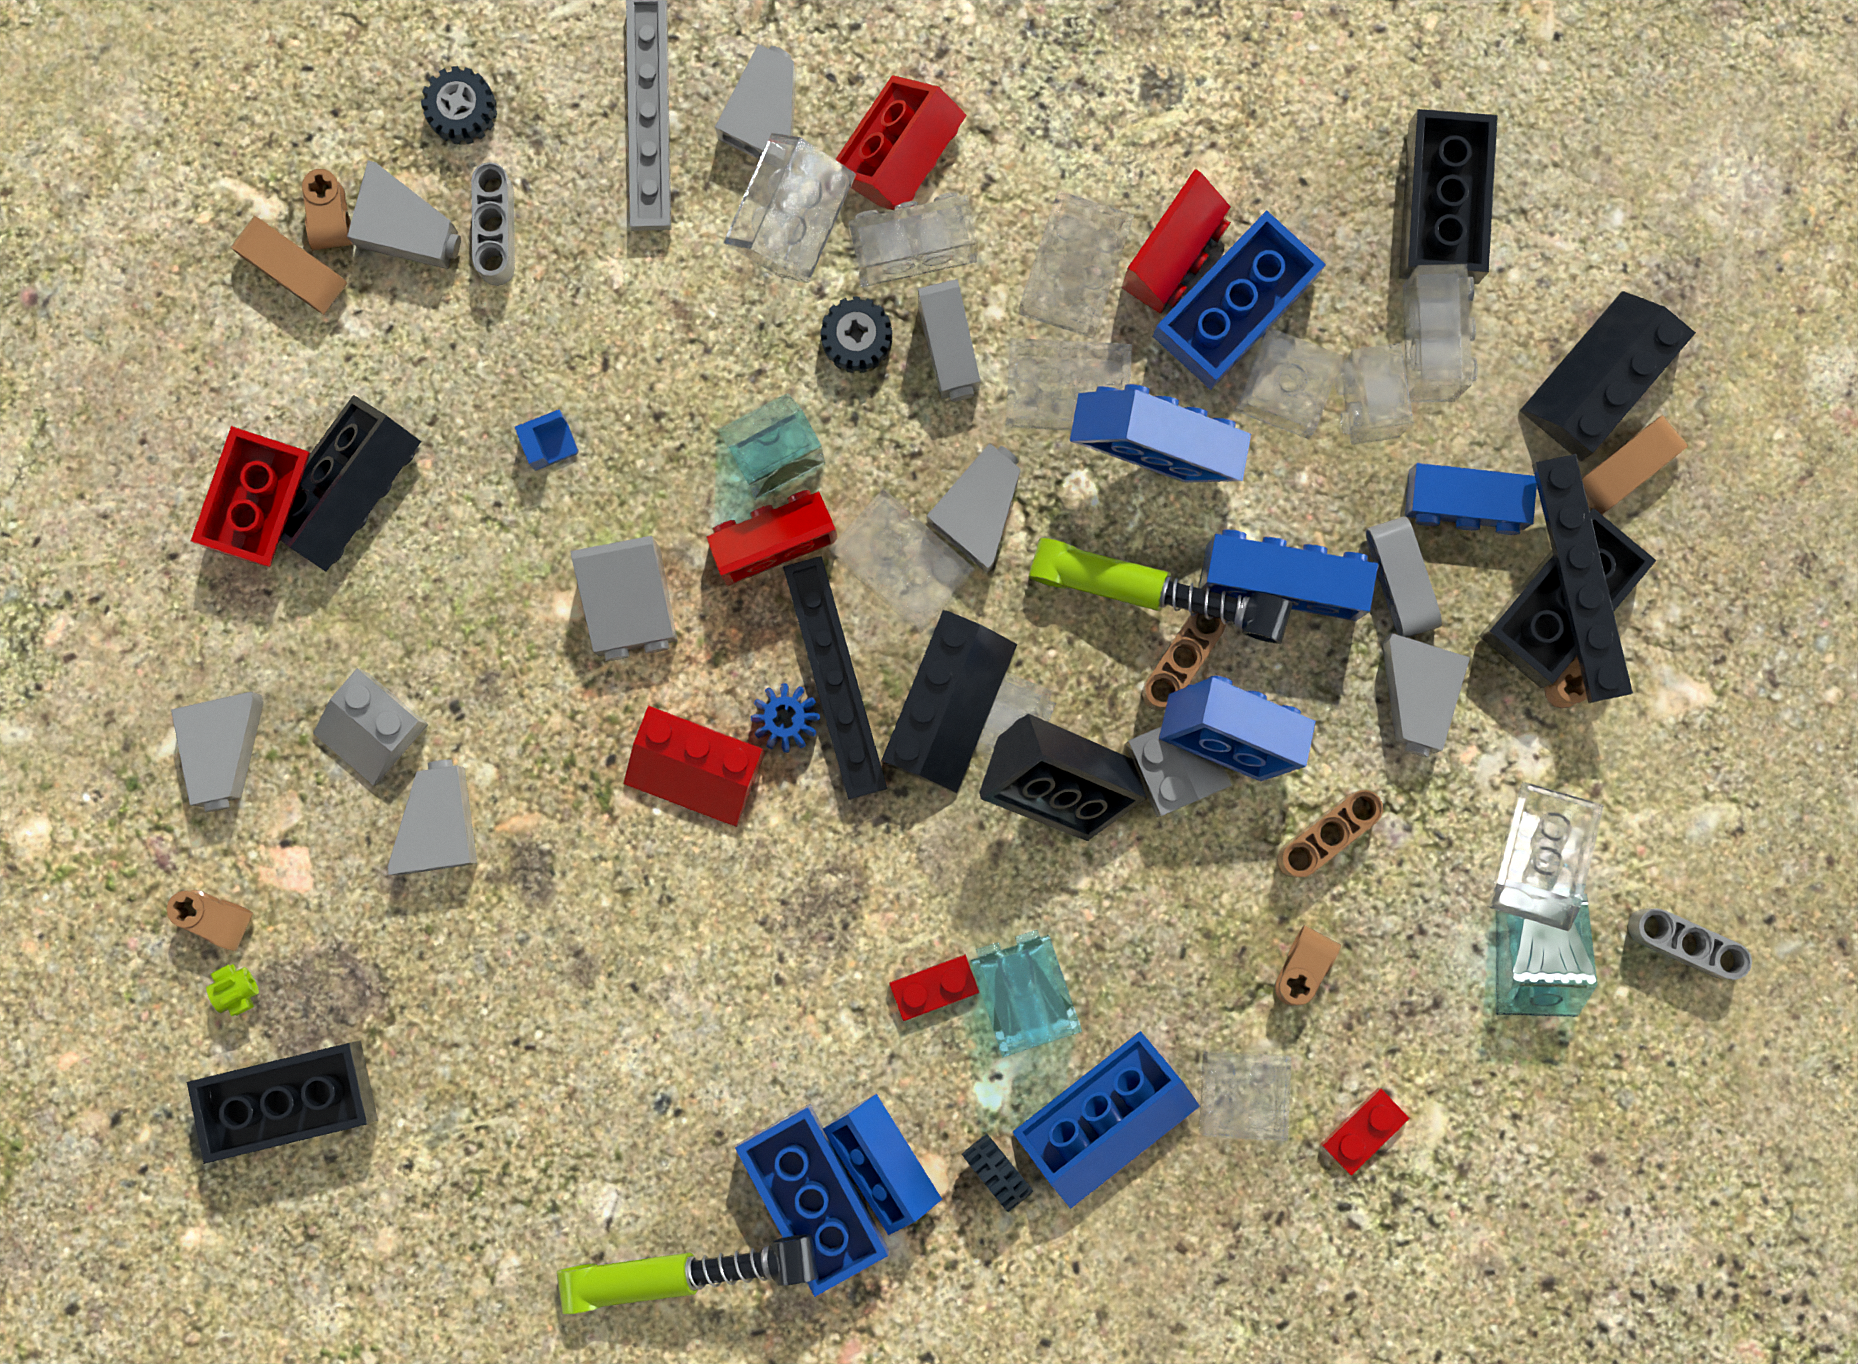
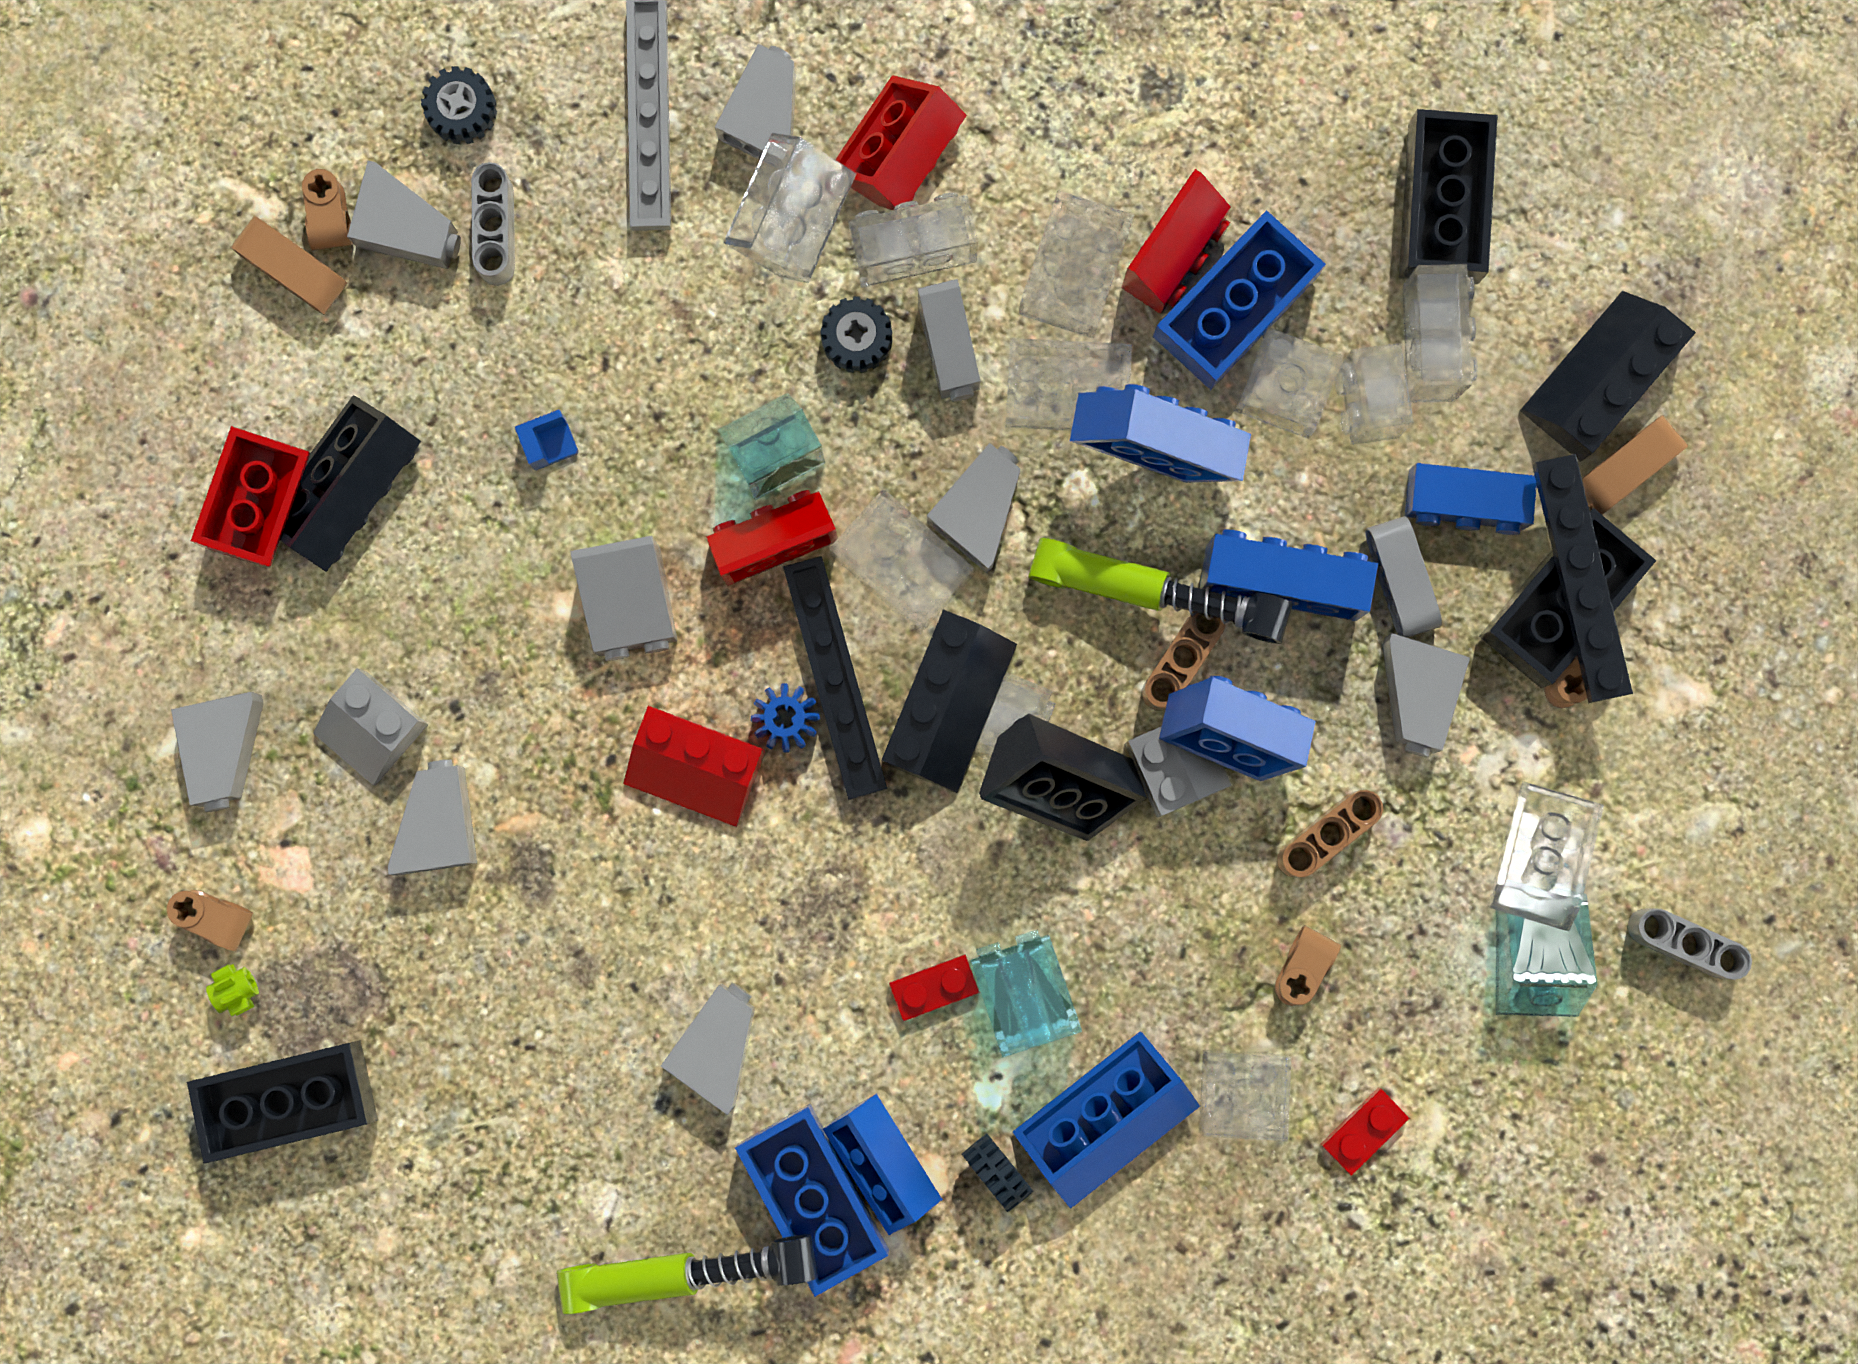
none -> light grey slope [661,982,755,1115]

